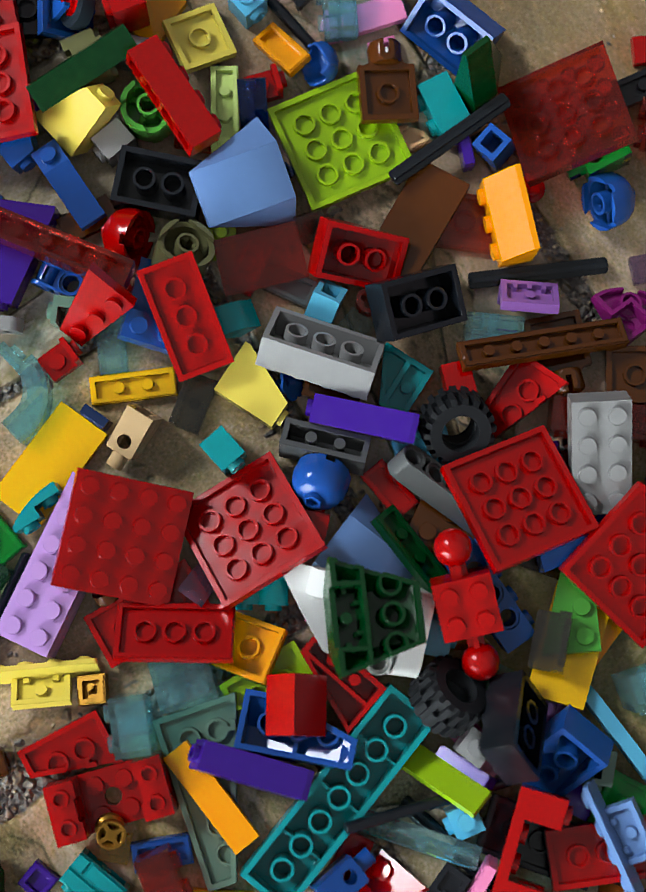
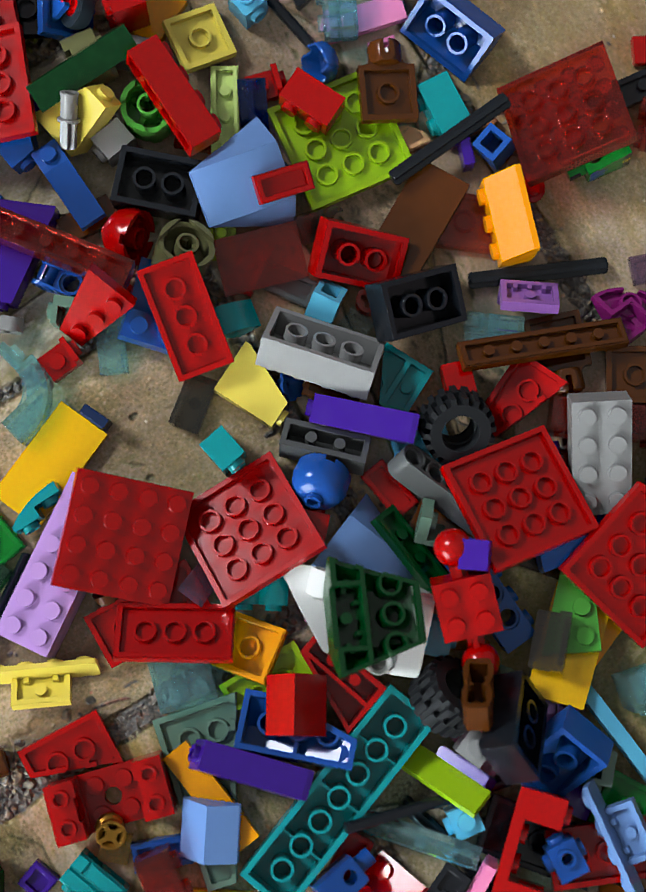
pearl gold tile [77,673,110,707] -> none
yellow tile [89,367,179,407] -> none
clear light blue brick [103,690,158,760] -> none
tan torso [106,404,163,471] -> none
light orange tile [253,22,312,78] -> none
dark green wedge [454,35,502,114] -> none
blue cylinder [581,172,636,231] -> none
none -> light grey axle [57,90,81,150]
none -> medium blue slope [180,796,242,865]
none -> red tile [251,160,315,205]
none -> red brick [279,67,346,135]
none -> sand green bracket [414,498,445,547]
none -> dark purple tile [458,539,492,571]
none -> reddish brown brick [461,658,495,731]
none -> blue brick [541,832,590,885]

